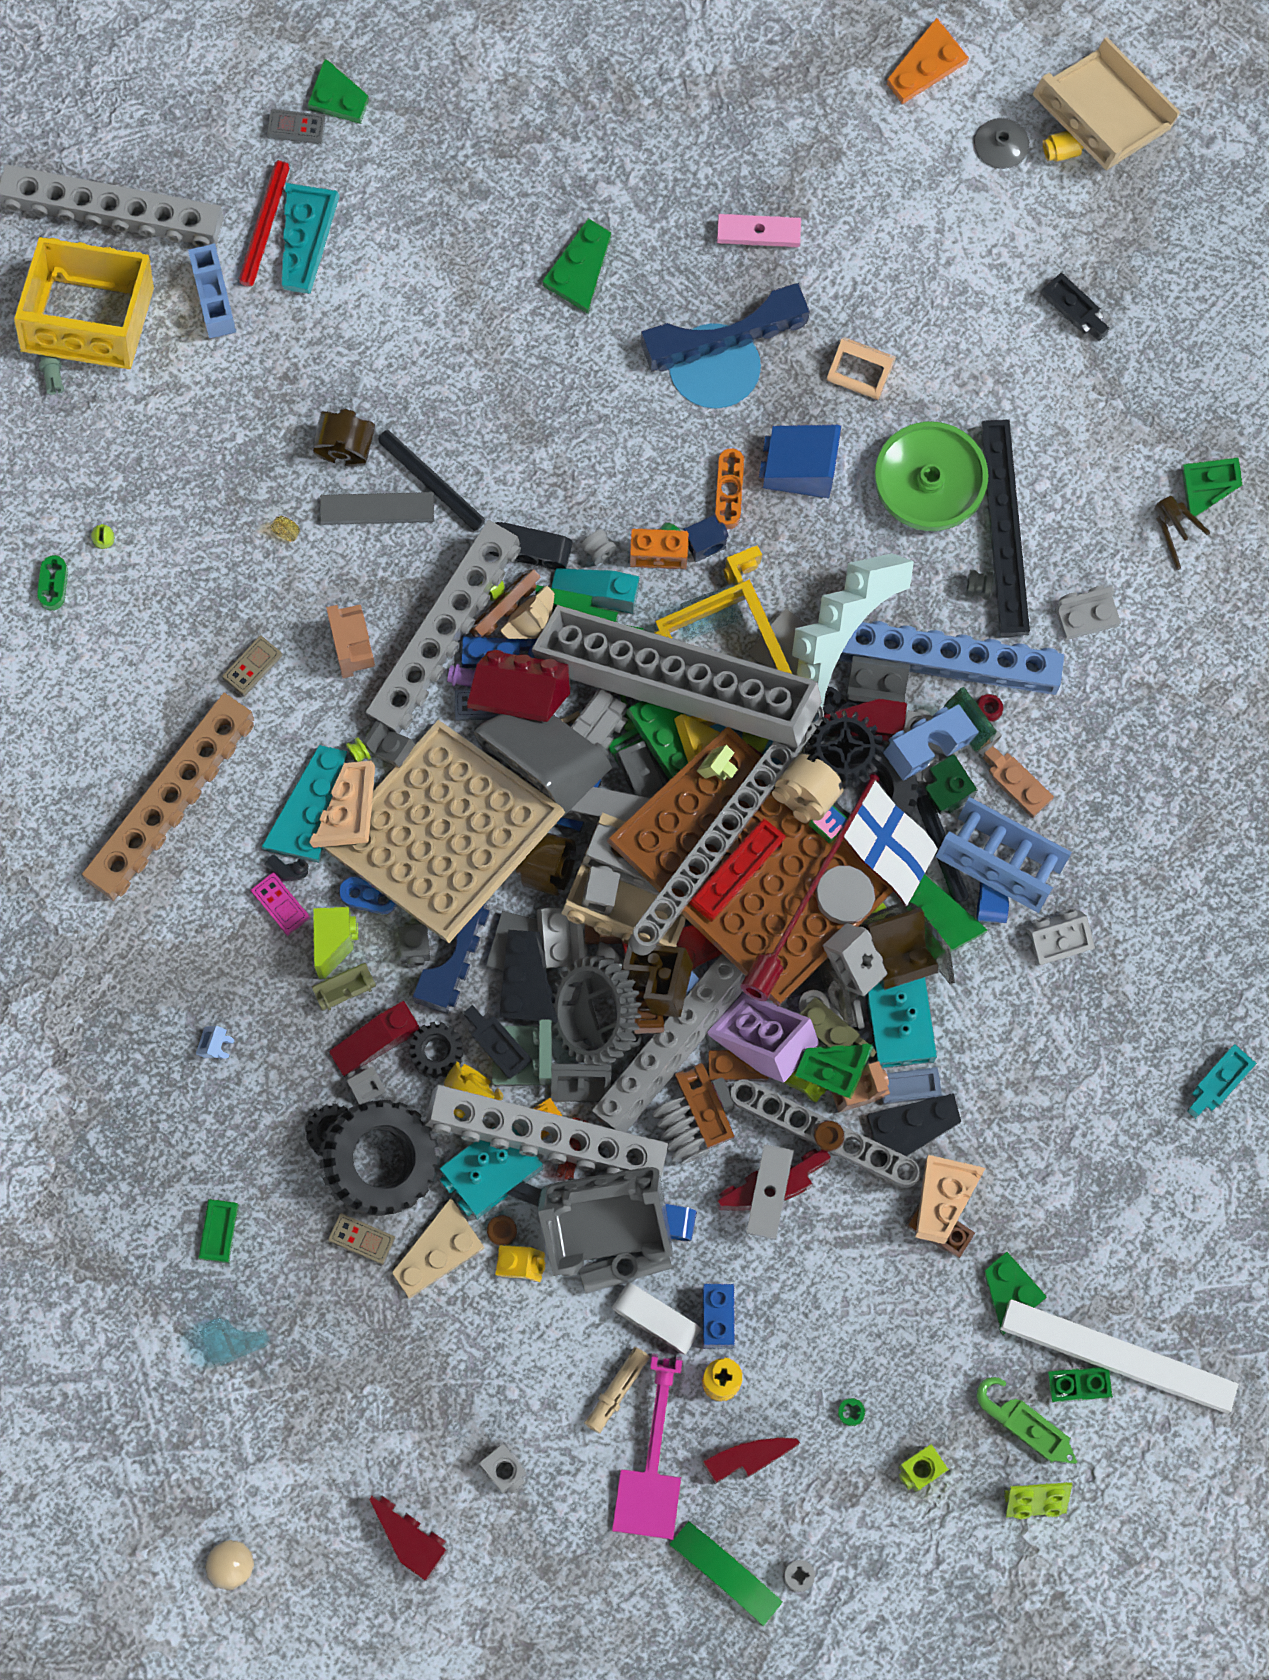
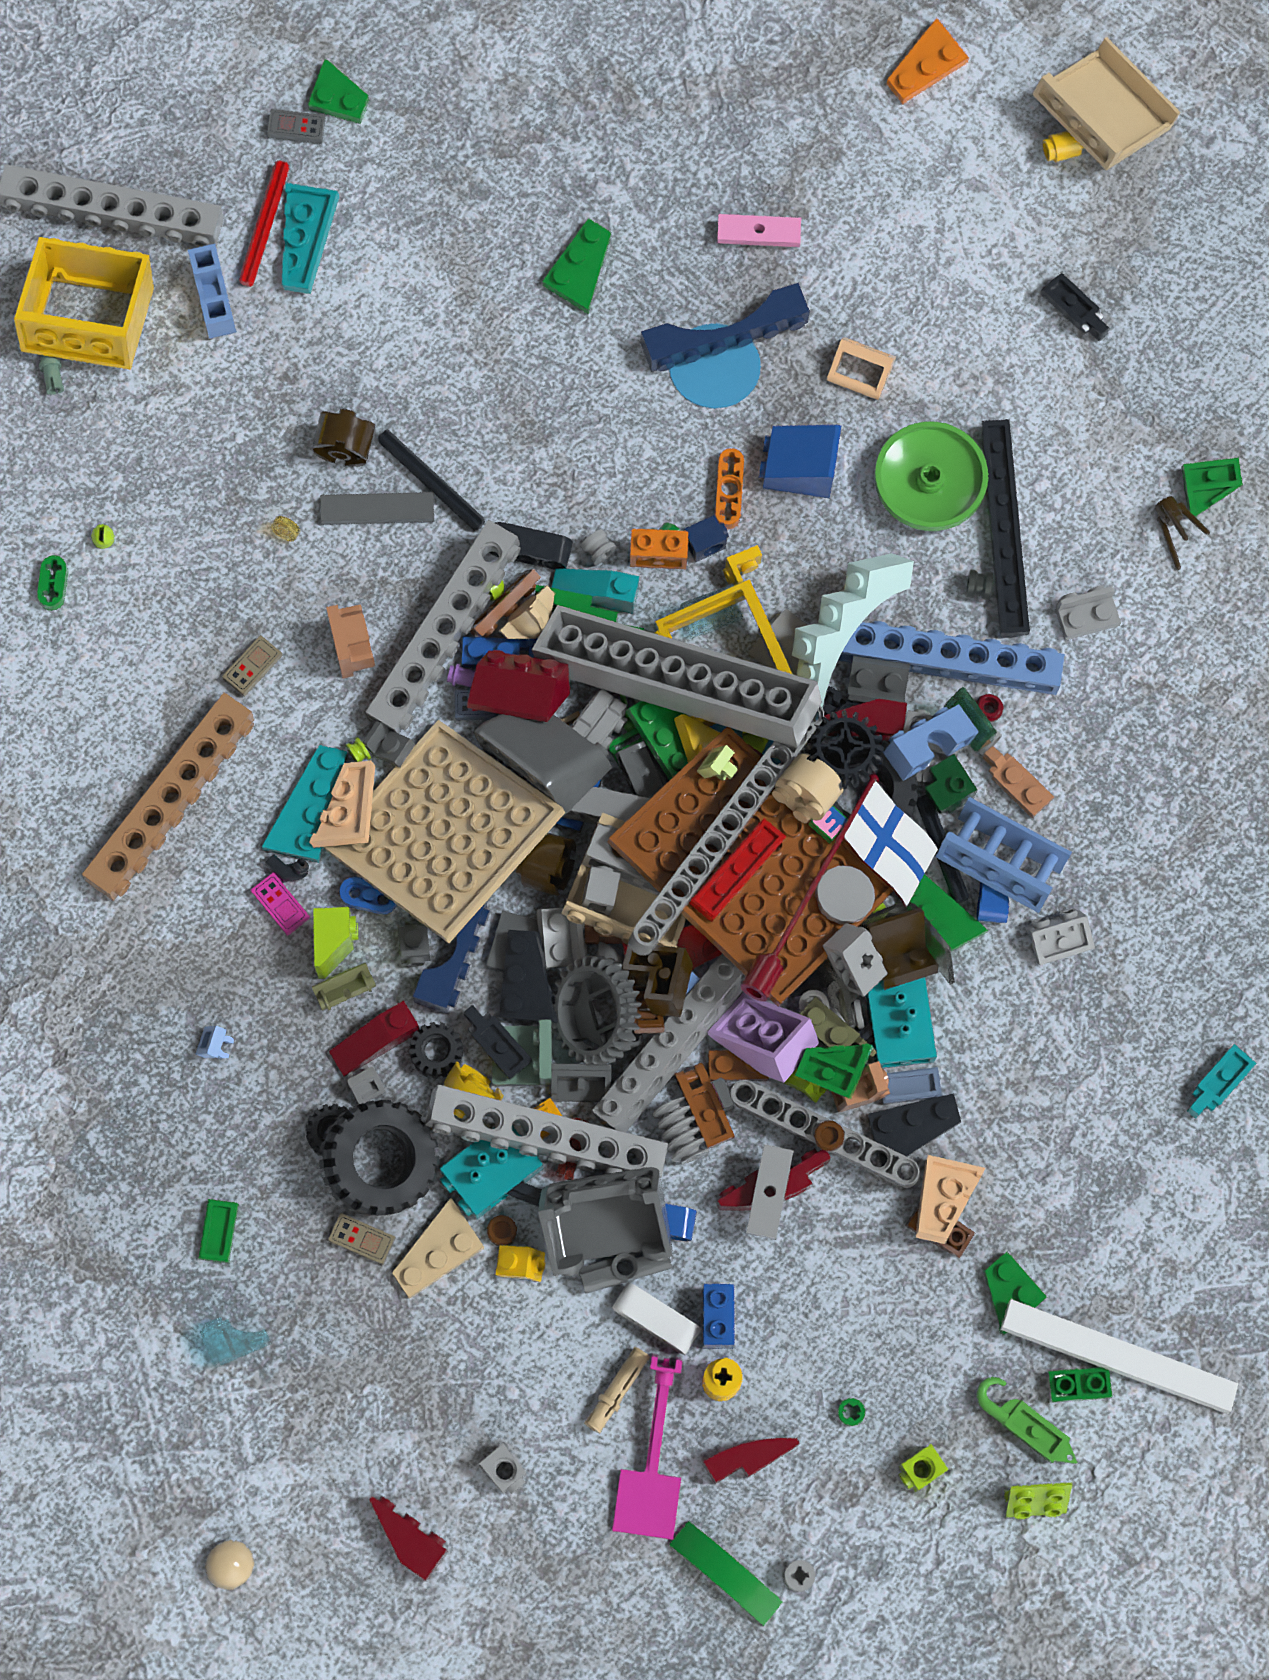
dark grey dish [975,118,1029,169] -> none

